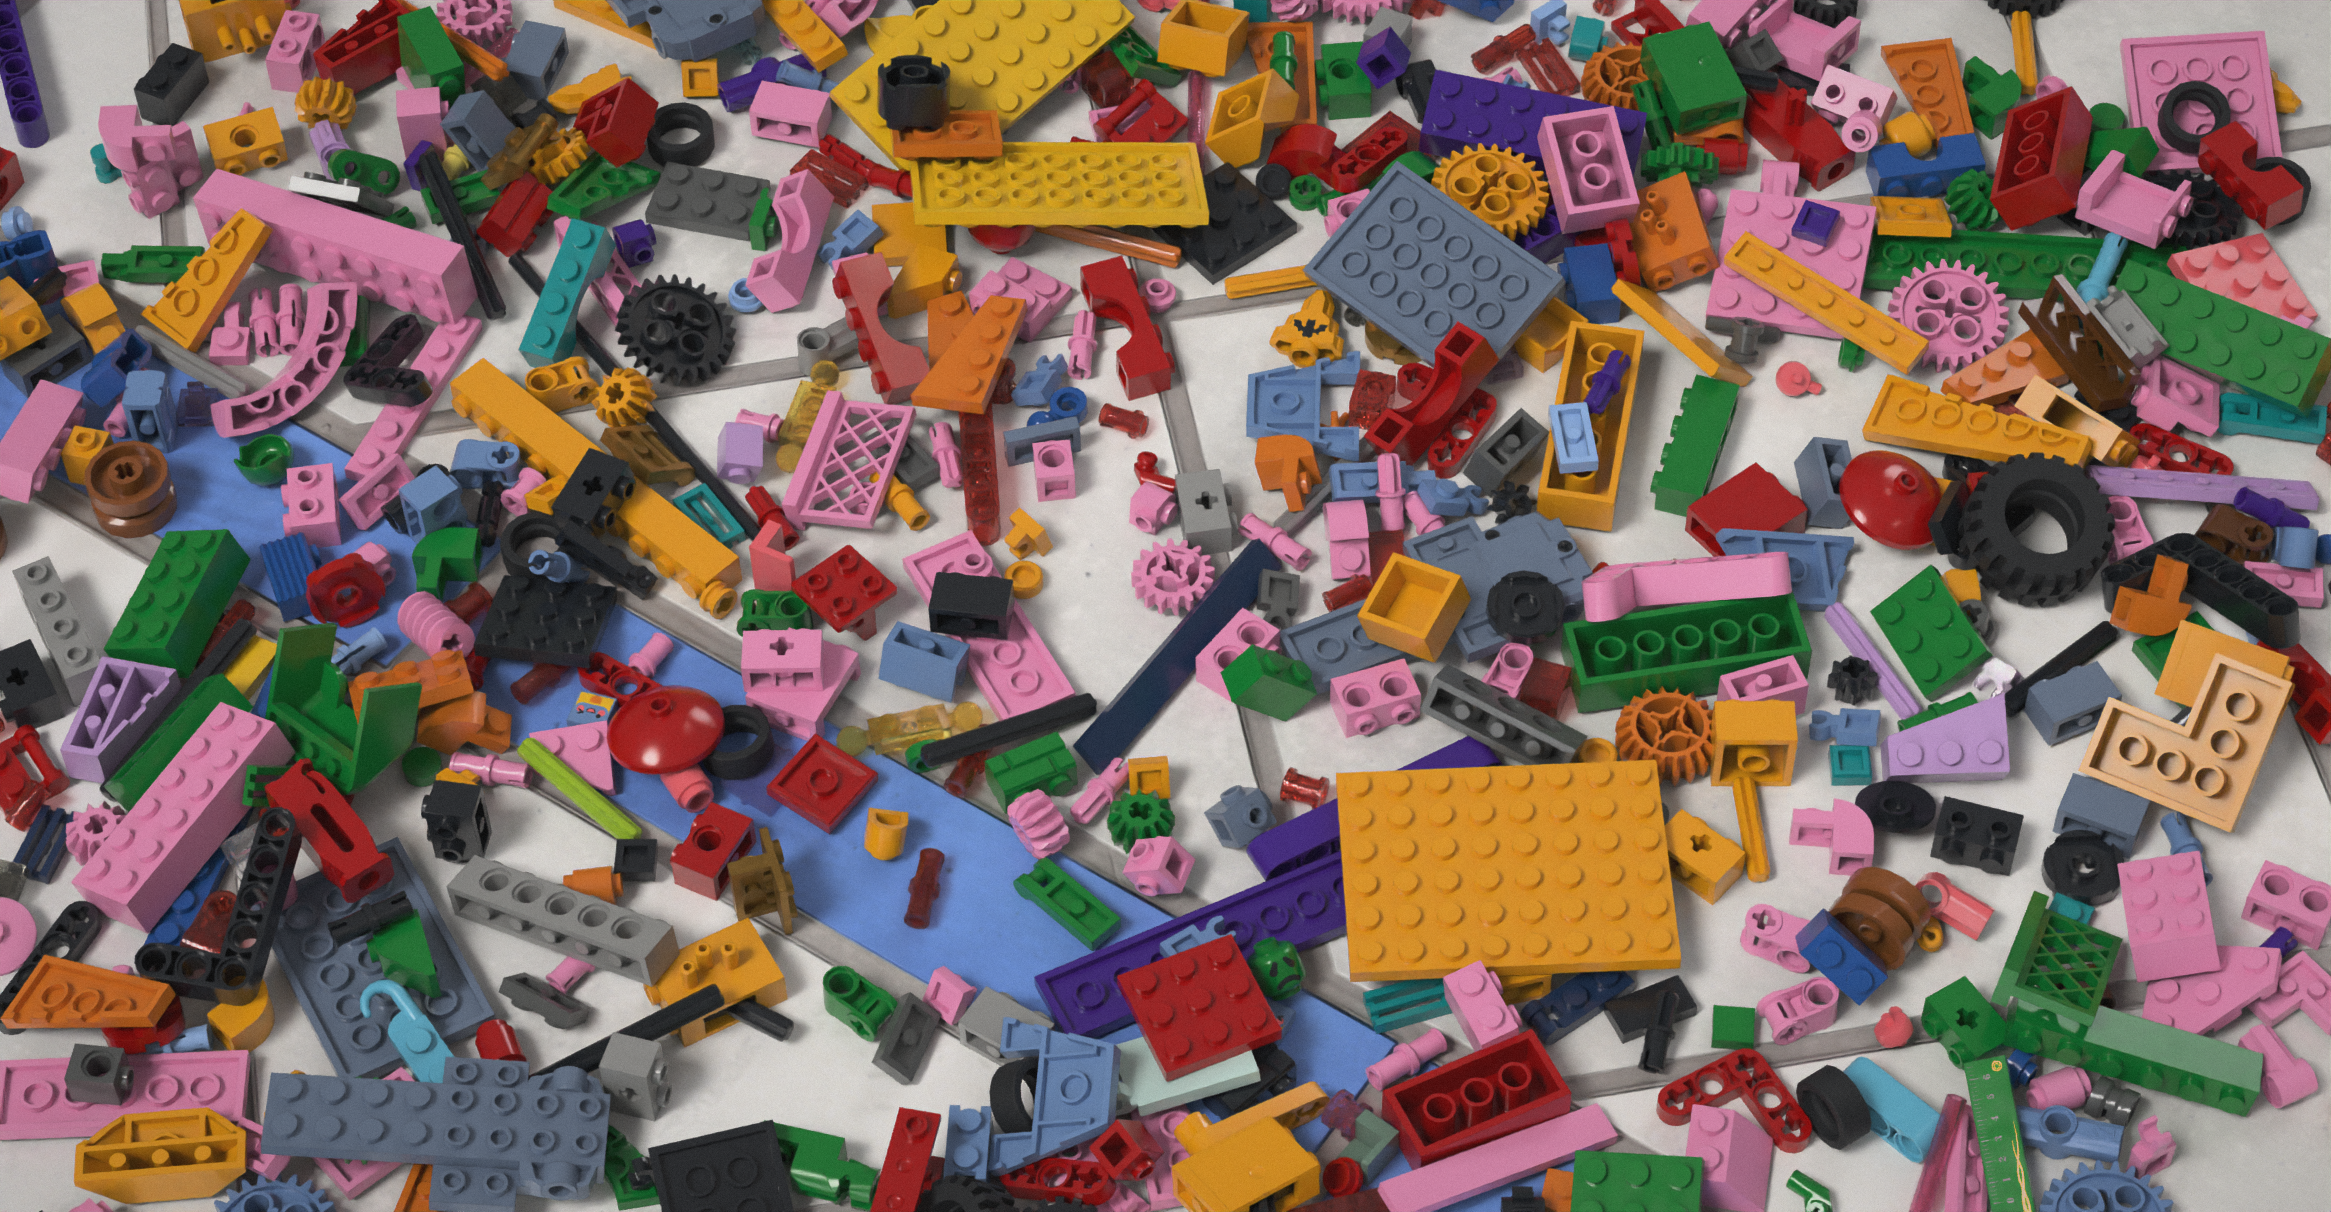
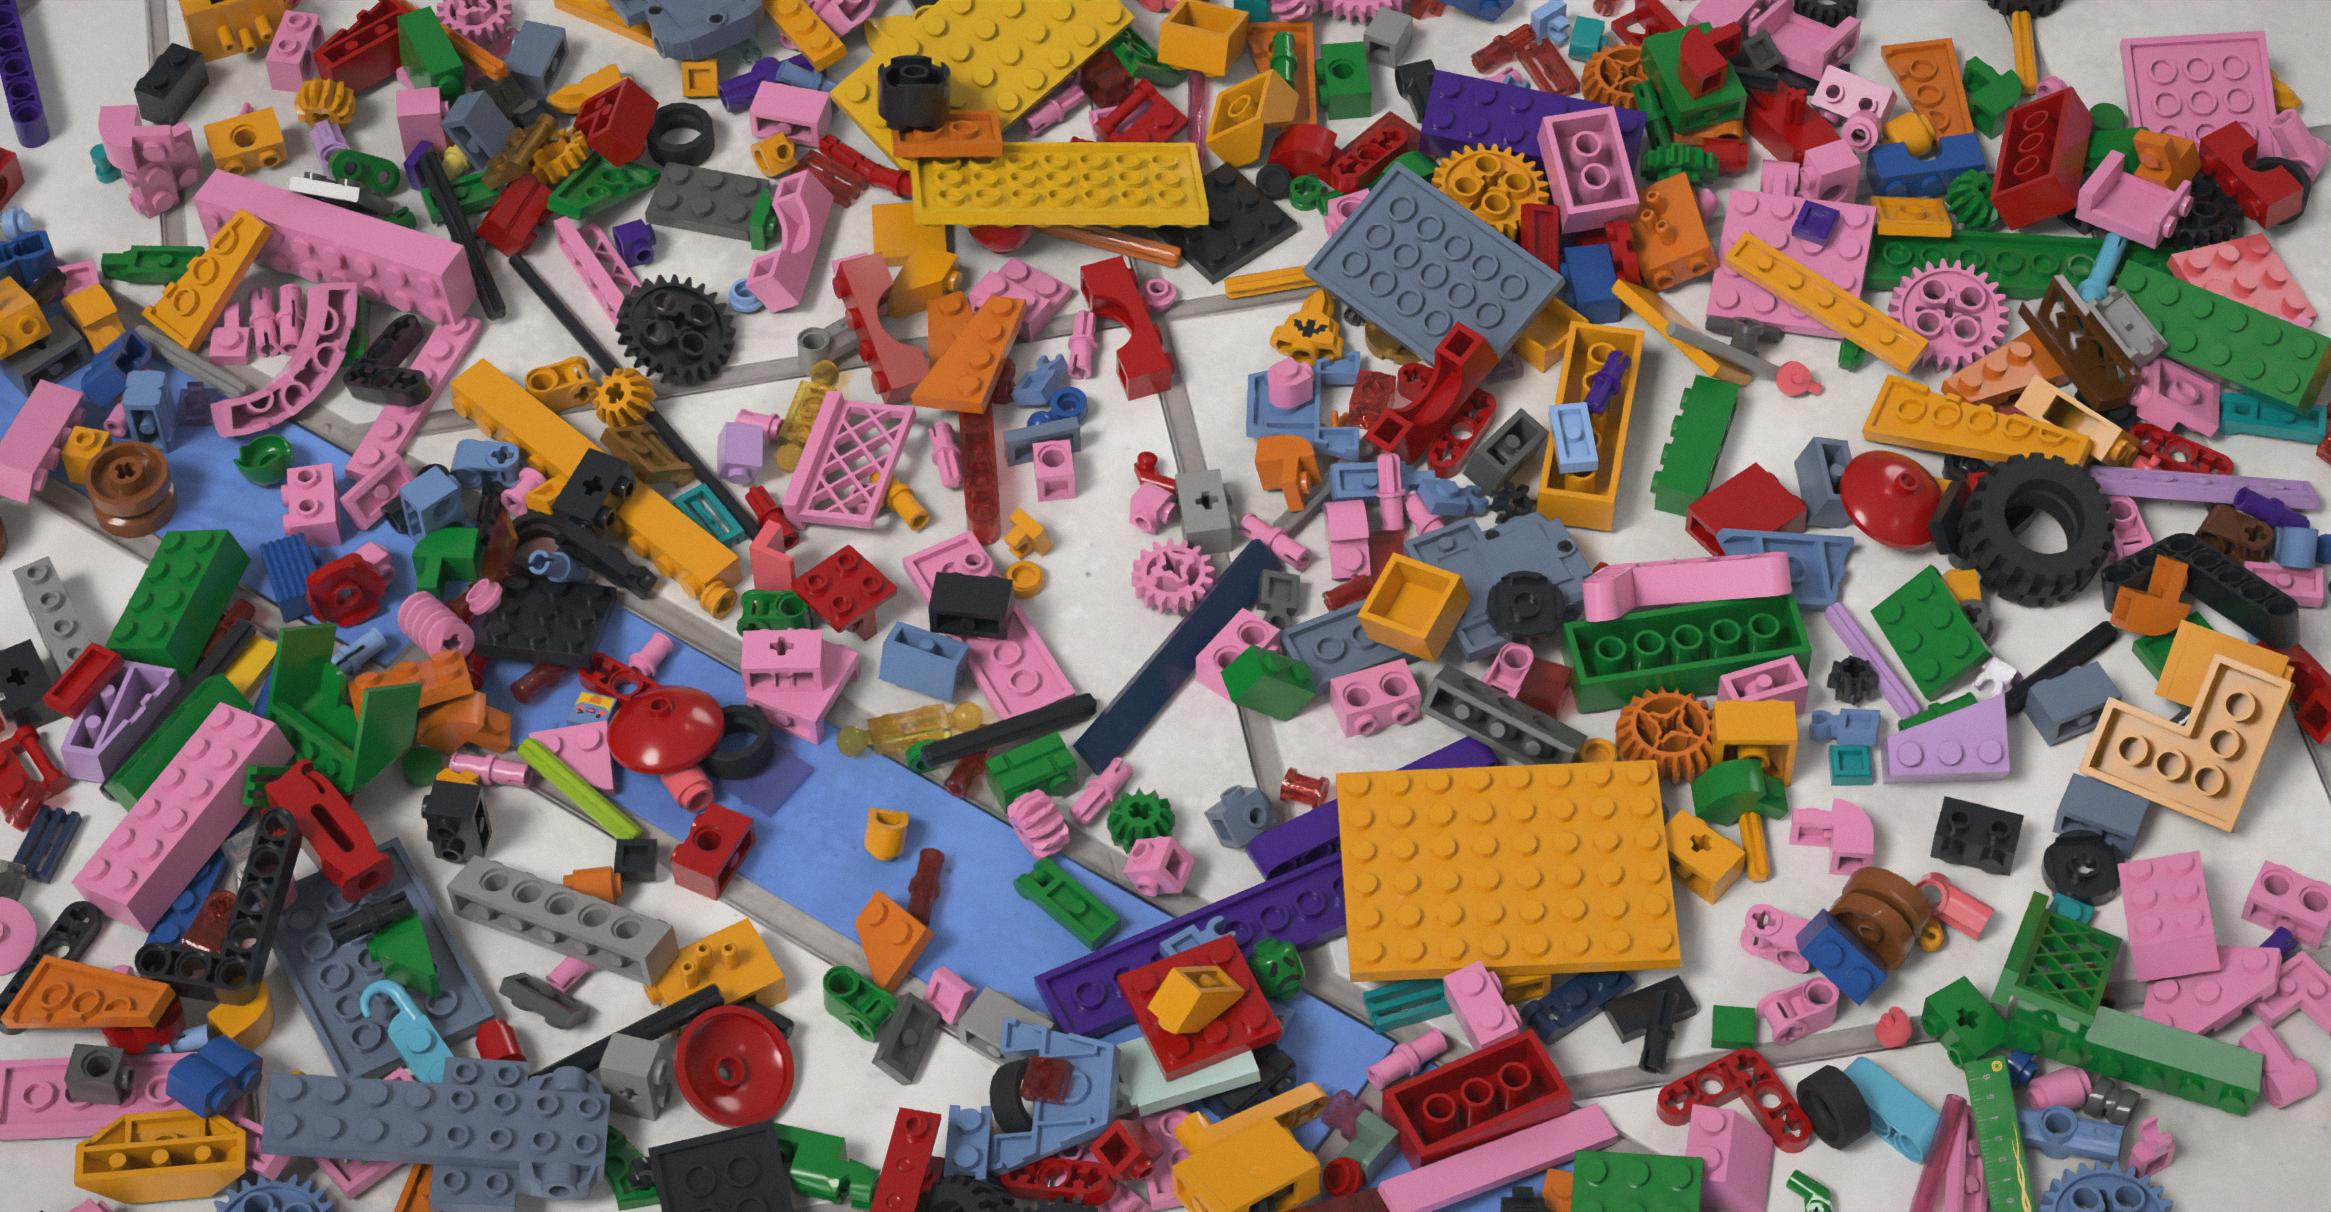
bright pink gear [65,800,126,866] -> none
teal arch [518,218,616,368] -> none
pearl gold bracket [727,827,798,935] -> none
red plate [766,733,878,835] -> none
medium blue plate [817,210,884,270] -> none
dark grey plate [865,420,940,491] -> none
clear red pin [1098,403,1149,439] -> none
light orange tile [1128,756,1171,799] -> none
dark purple brick [1356,26,1411,89] -> none
black dish [1855,781,1936,833] -> none
black tyre [2157,81,2231,154] -> none
medium blue pin [2160,812,2213,887] -> none
none -> red tile [42,642,125,720]
none -> blue brick [165,1035,263,1119]
none -> bright pink plate [466,578,503,615]
none -> clear red piece [480,511,519,586]
none -> red dish [674,1005,794,1128]
none -> light orange plate [751,131,798,177]
none -> orange wing [854,889,936,995]
none -> clear red tile [1019,1055,1074,1106]
none -> bright pink axle [1020,84,1086,137]
none -> light orange slope [1147,965,1245,1034]
none -> bright pink plate [1267,356,1314,409]
none -> red tile [1521,203,1559,274]
none -> light grey bar [1666,322,1780,381]
none -> red brick [1677,21,1743,101]
none -> green brick [1691,759,1789,827]
none -> bright pink brick [1797,138,1861,204]
none -> orange brick [2133,129,2202,192]
none -> bright pink piece [2268,108,2331,183]

